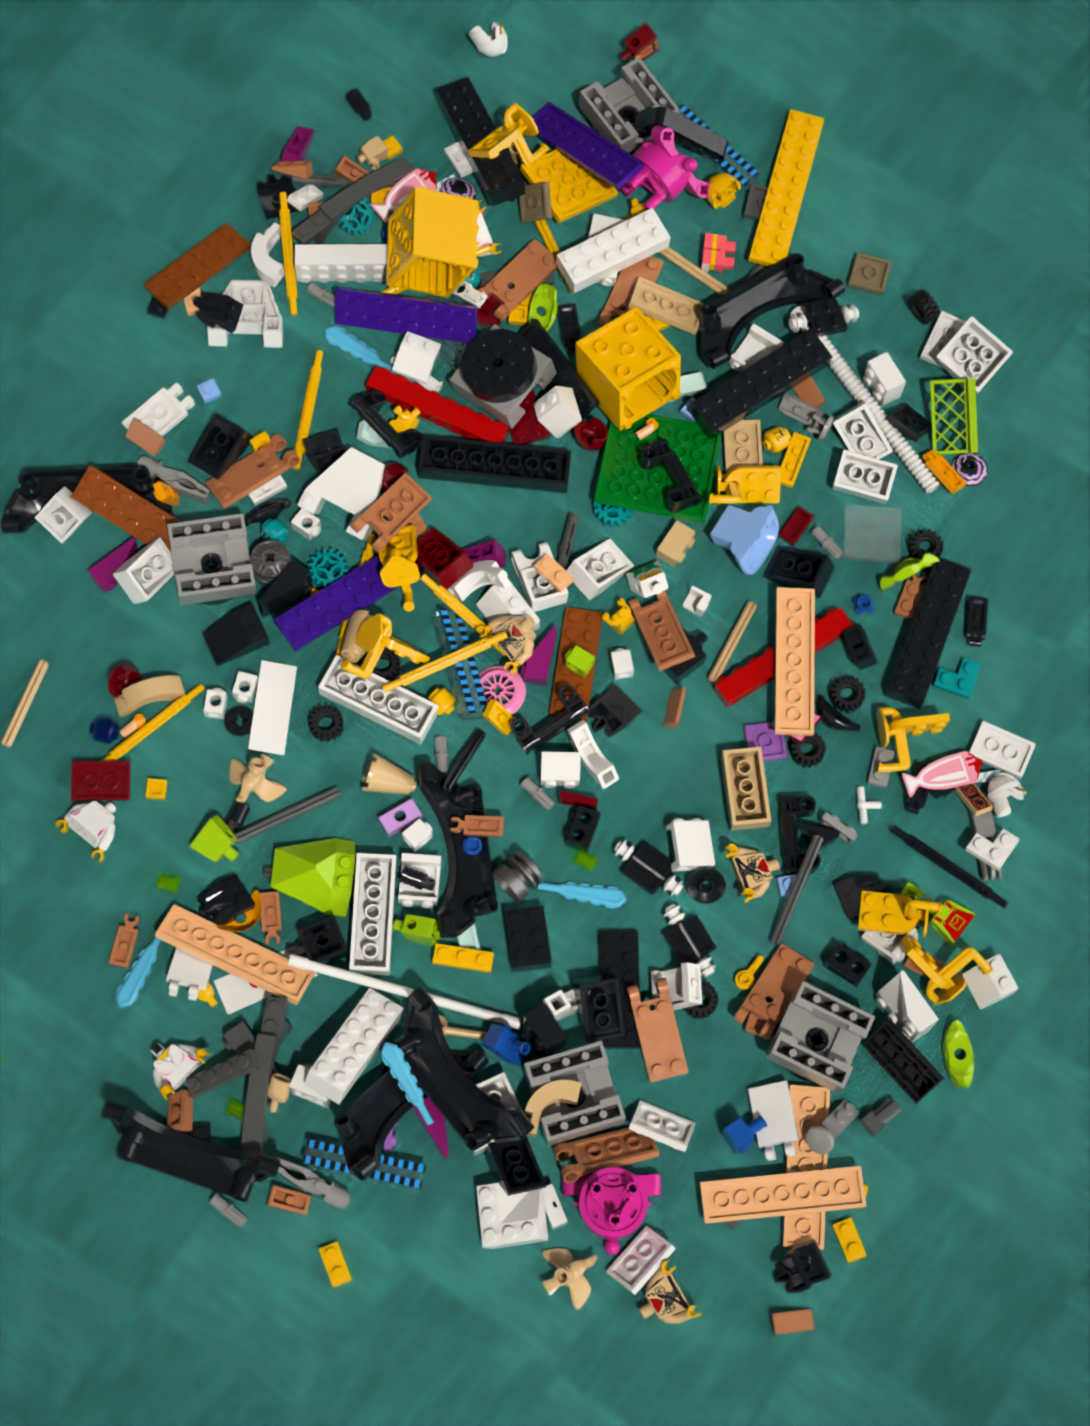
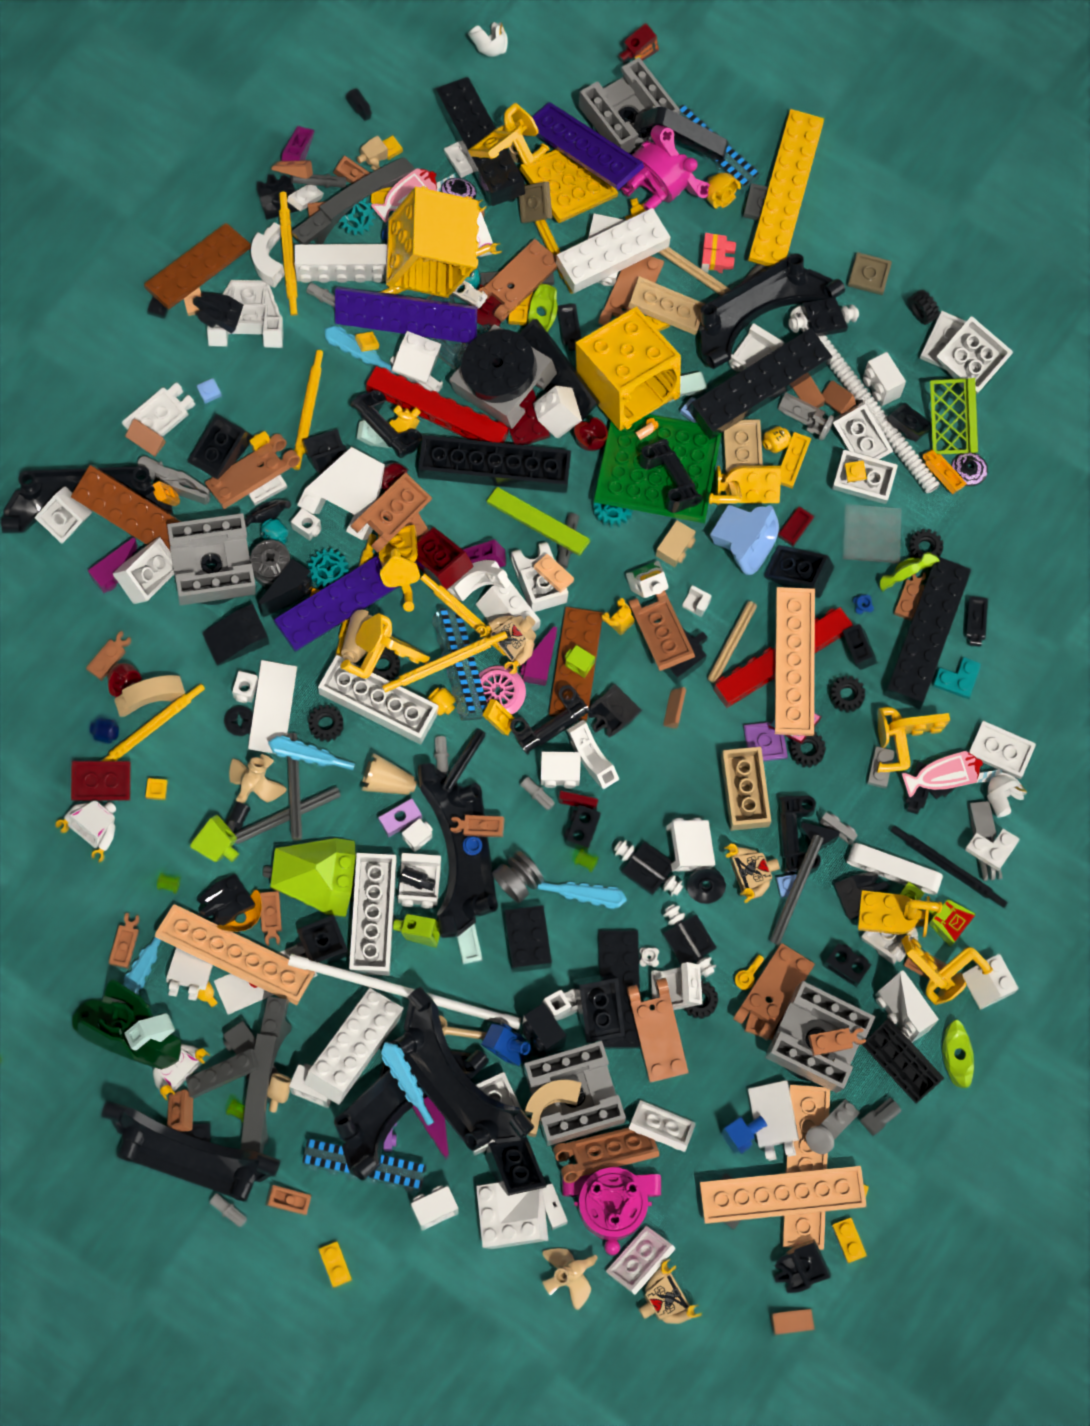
tan axle [1,660,49,747] -> none
arm [120,713,146,738] -> none
white brick [204,688,228,719] -> none
light grey arm [276,1157,350,1209] -> none
yellow plate [432,943,494,973] -> none
white slope [567,538,634,601] -> none
white brick [610,648,634,680] -> none
light grey axle [811,526,843,559] -> none
black piece [817,696,861,732] -> none
white piece [857,786,882,824] -> none
tile [955,783,993,817] -> none
none -> dark green piece [72,979,181,1070]
none -> nougat plate [86,631,132,681]
none -> light aqua slope [124,1014,175,1050]
none -> medium azure sword [268,735,355,771]
none -> dark grey axle [287,733,302,841]
none -> yellow tile [355,331,380,352]
none -> white brick [411,1185,459,1231]
none -> lime tile [487,487,590,556]
none -> white plate [639,947,659,967]
none -> nougat plate [808,1028,866,1056]
none -> nougat slope [822,380,856,415]
none -> yellow plate [845,460,867,483]
none -> white beam [847,843,943,895]

